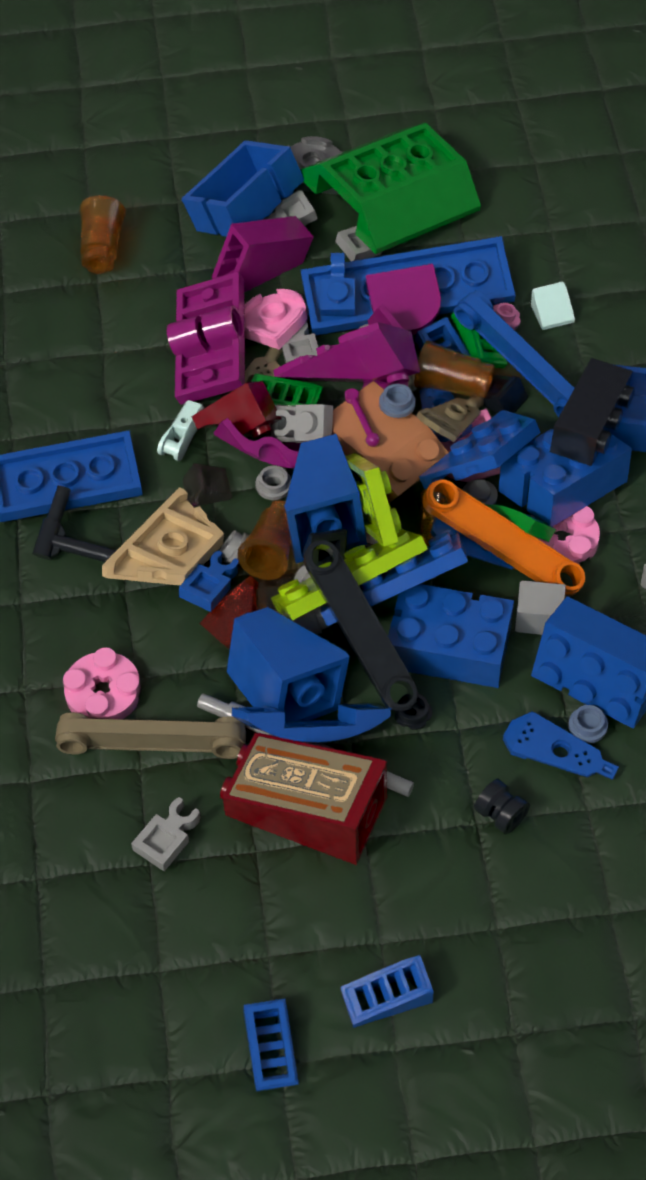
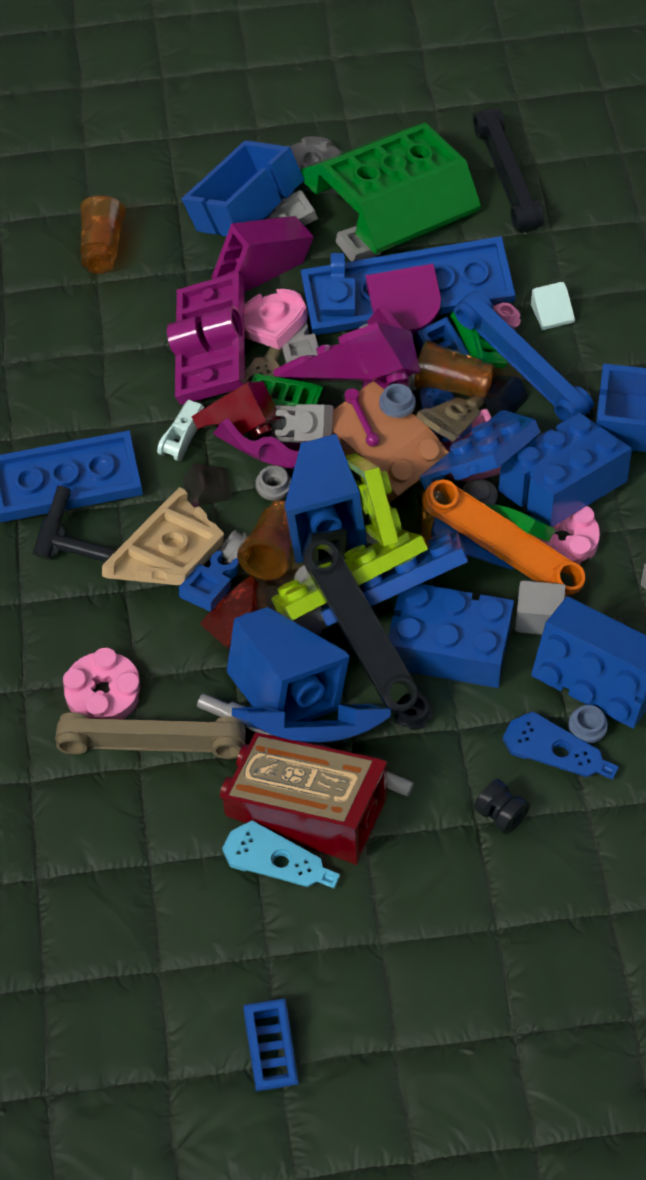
light grey plate [131,797,200,871] -> none
blue slope [340,955,433,1028] -> none
black brick [550,358,635,466] -> none
none -> medium azure piece [222,820,340,889]
none -> black piece [473,108,544,232]

